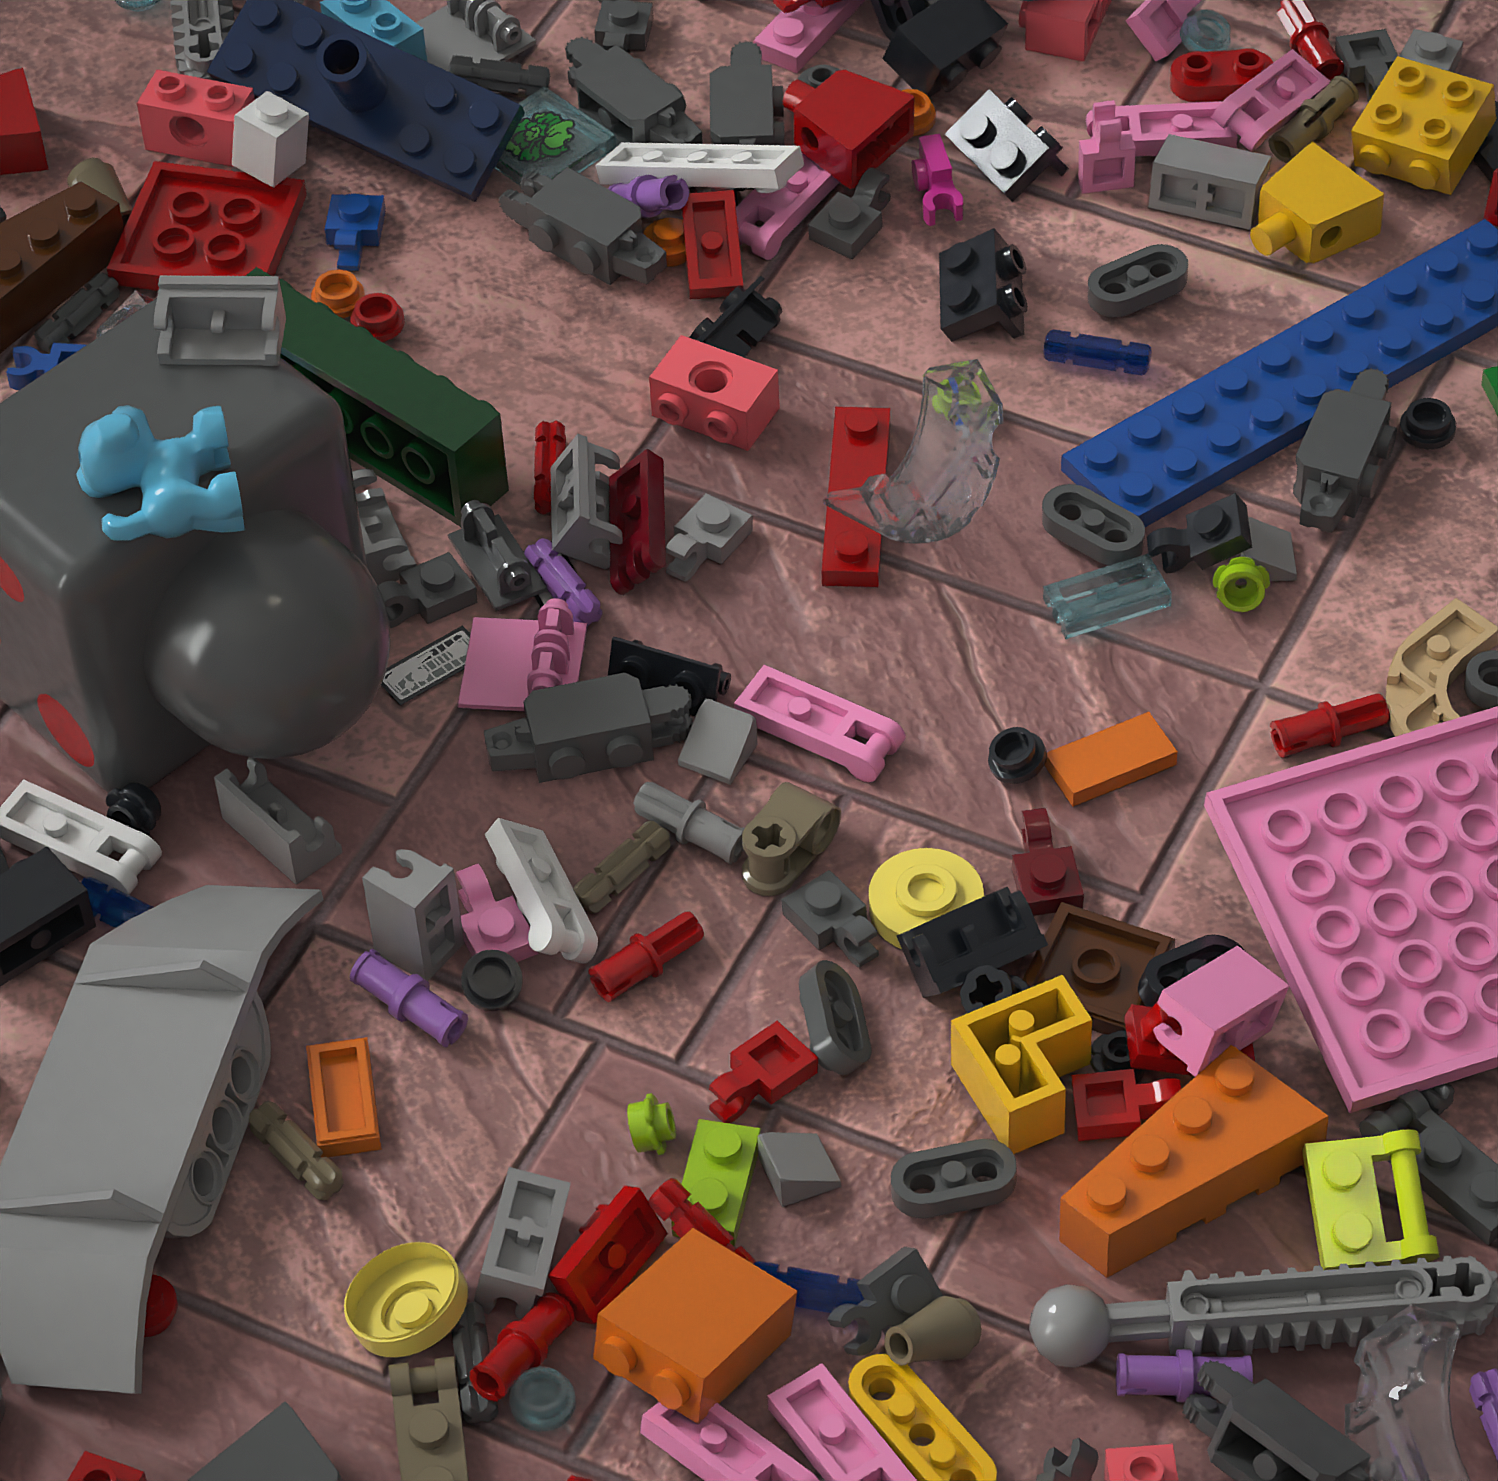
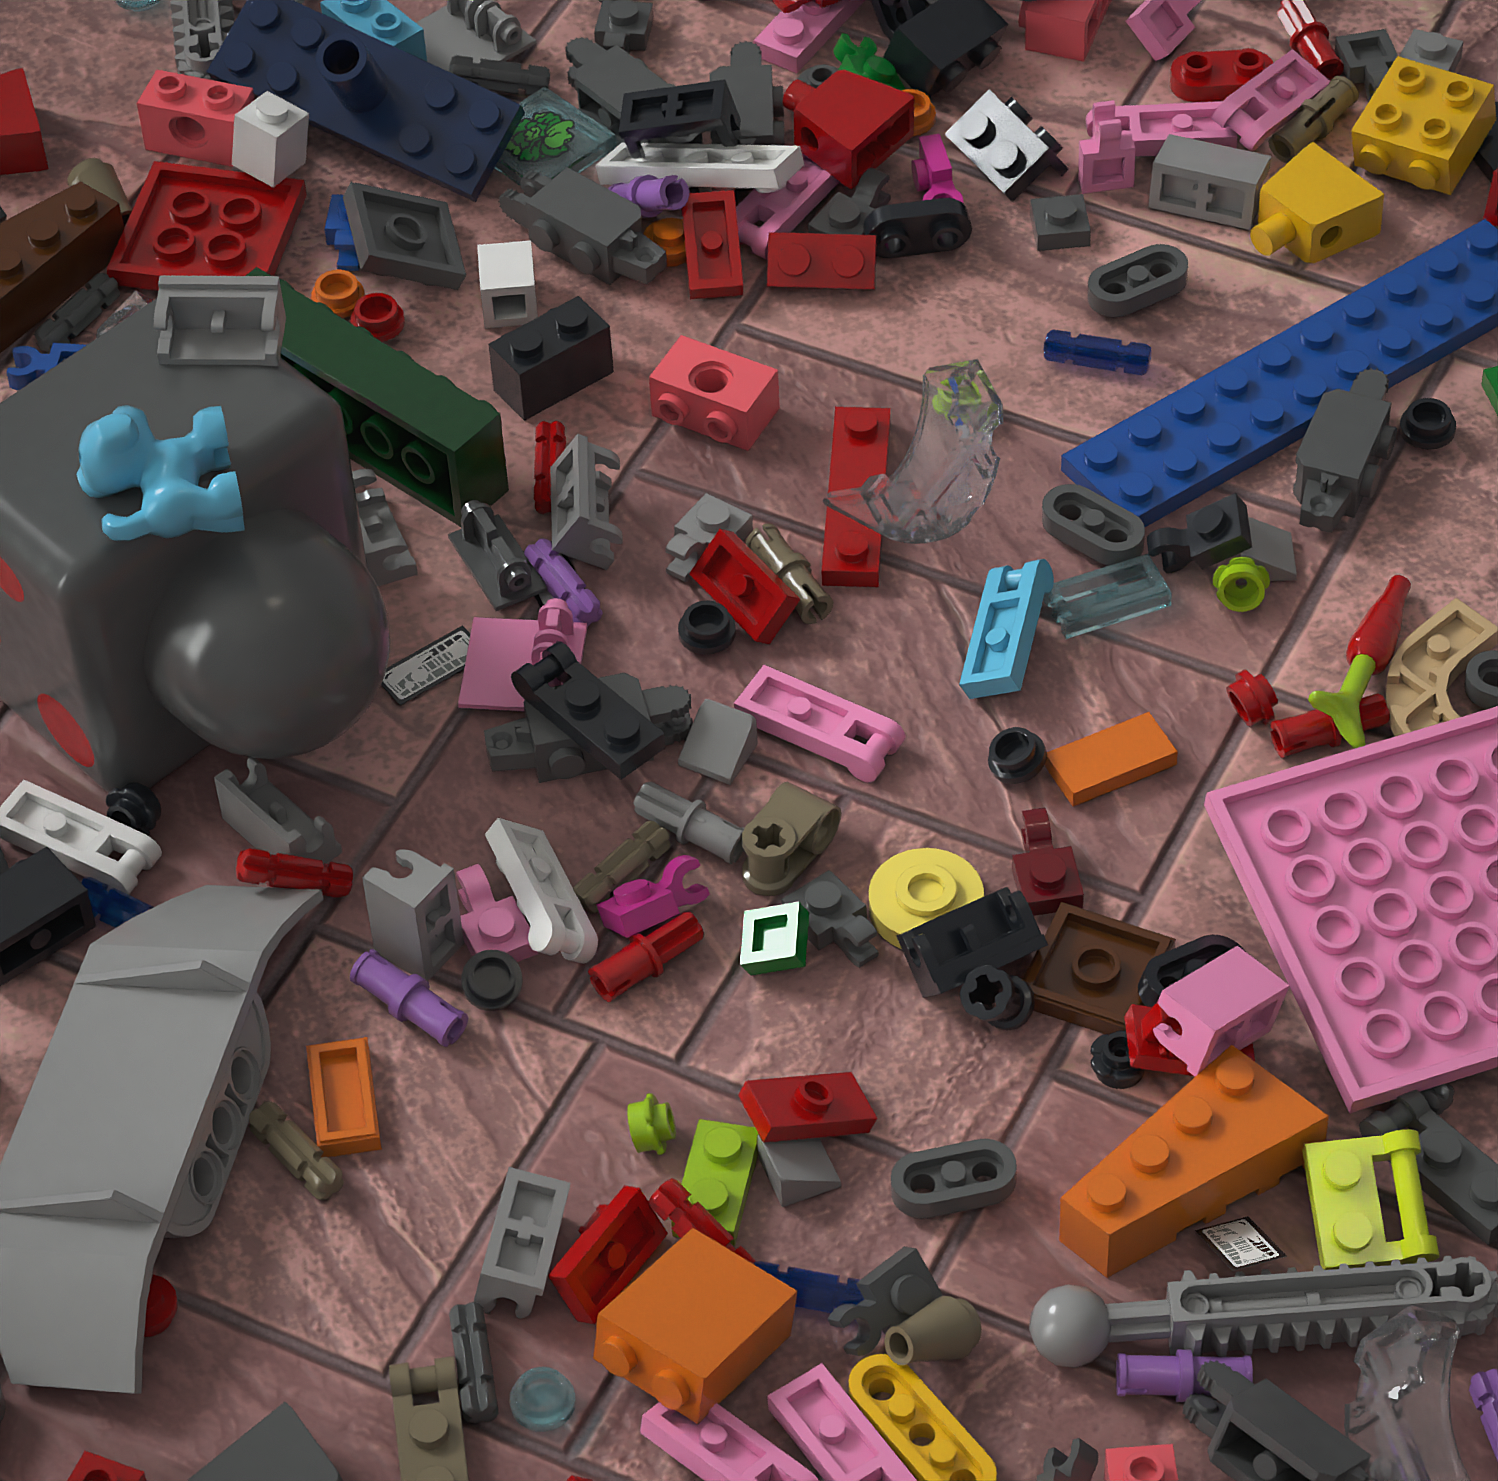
light yellow piece [344,1242,468,1357] -> none
dark grey plate [377,552,477,628] -> none
red pin [469,1292,575,1401] -> none
black hinge [608,637,731,716] -> none
dark red hinge [609,449,666,595] -> none
black hinge [689,276,782,358] -> none
red plate [709,1021,818,1123] -> none
dark grey plate [799,960,872,1075] -> none
black bracket [939,228,1028,342] -> none
yellow brick [951,975,1092,1154] -> none
red plate [1071,1069,1181,1141] -> none
clear light blue plate [1180,10,1231,52] -> none
none -> red axle [236,848,353,898]
none -> dark grey plate [343,182,466,290]
none -> white brick [477,240,538,329]
none -> black brick [488,296,614,421]
none -> black plate [511,641,666,780]
none -> dark pink plate [597,855,710,938]
none -> black hinge [619,80,741,159]
none -> black plate [678,600,736,655]
none -> red plate [689,529,801,645]
none -> red plate [738,1072,877,1143]
none -> plate [740,902,810,976]
none -> dark tan pin [746,524,834,624]
none -> red plate [767,232,877,290]
none -> green plate [833,33,905,90]
none -> black plate [863,198,972,258]
none -> medium azure plate [959,559,1054,699]
none -> dark grey plate [1030,194,1091,251]
none -> sticker [1195,1216,1287,1271]
none -> red plate [1226,669,1278,727]
none -> piece [1308,575,1411,748]

